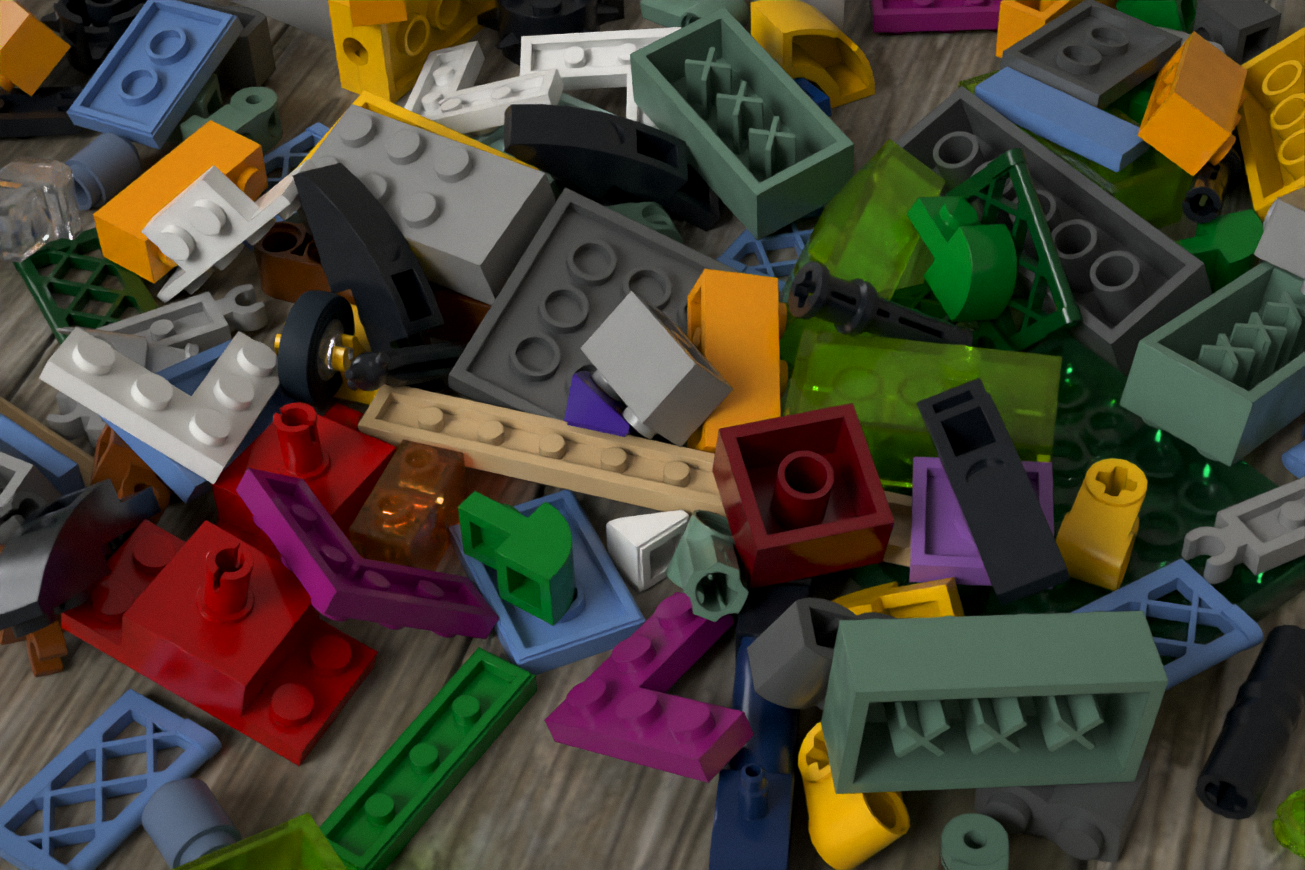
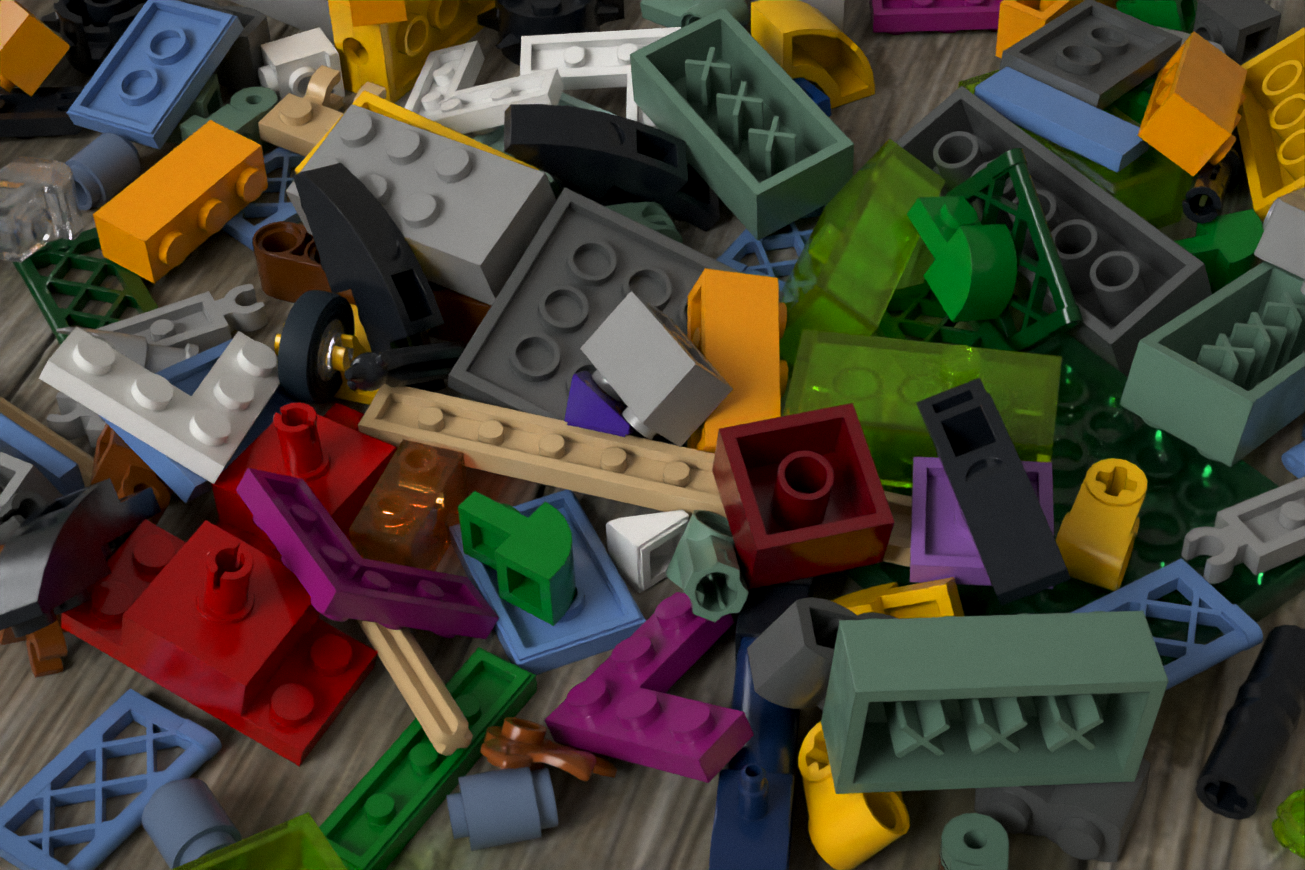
white bracket [141,159,317,303] -> none
black pin [788,261,973,366] -> none
none -> white brick [258,27,345,103]
none -> tan plate [258,65,387,157]
none -> tan axle [356,619,473,756]
none -> sand blue brick [446,767,558,851]
none -> dark orange plate [480,717,617,782]

